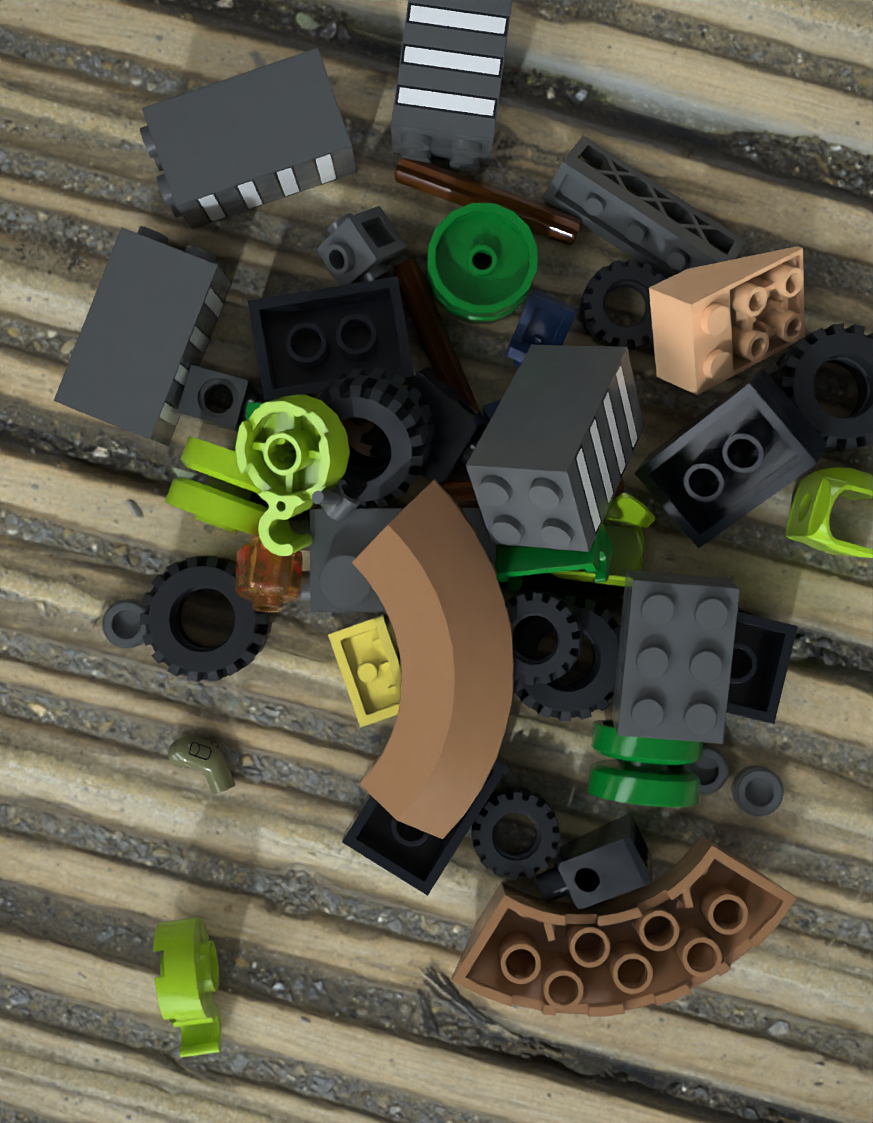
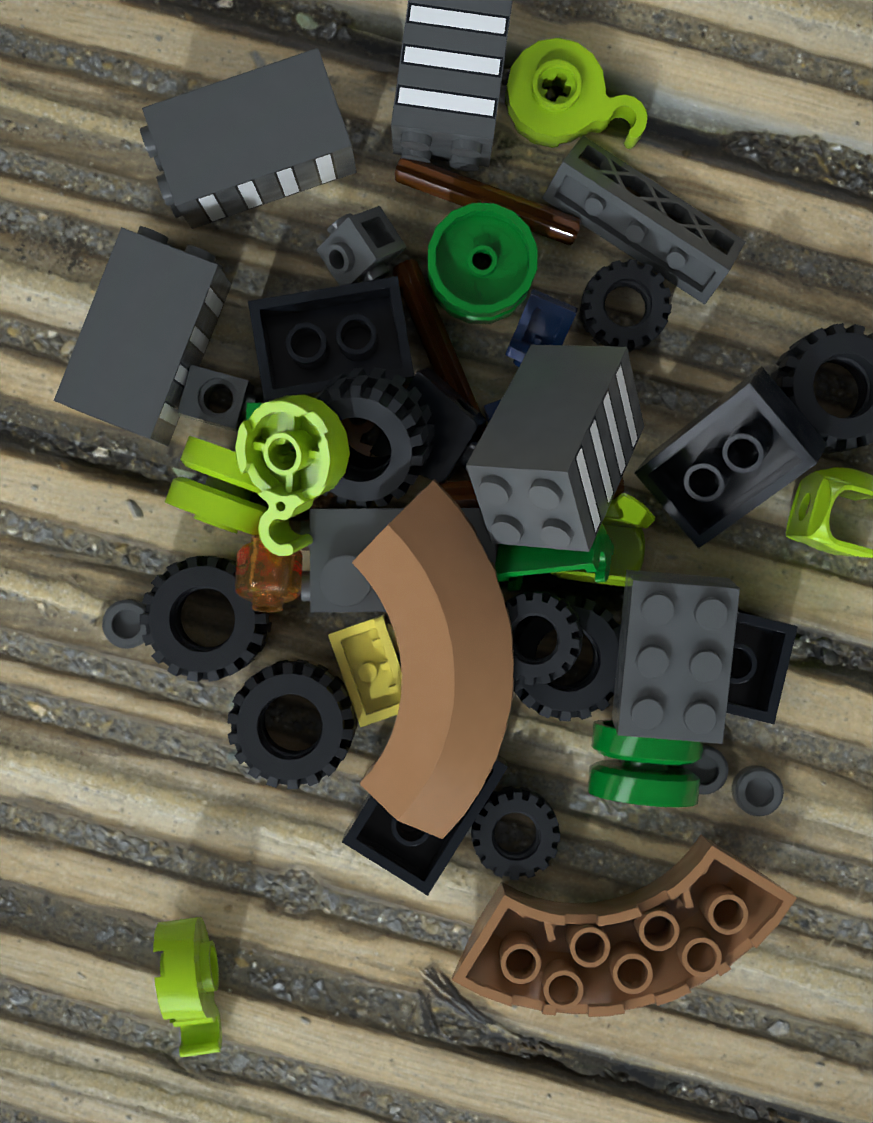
olive arm [168,735,235,795] -> none
dark grey hand [312,479,361,521] -> none
black torso [536,812,652,909] -> none
light nougat slope [649,246,805,395] -> none
none -> black tyre [227,659,356,789]
none -> lime piece [505,38,648,149]

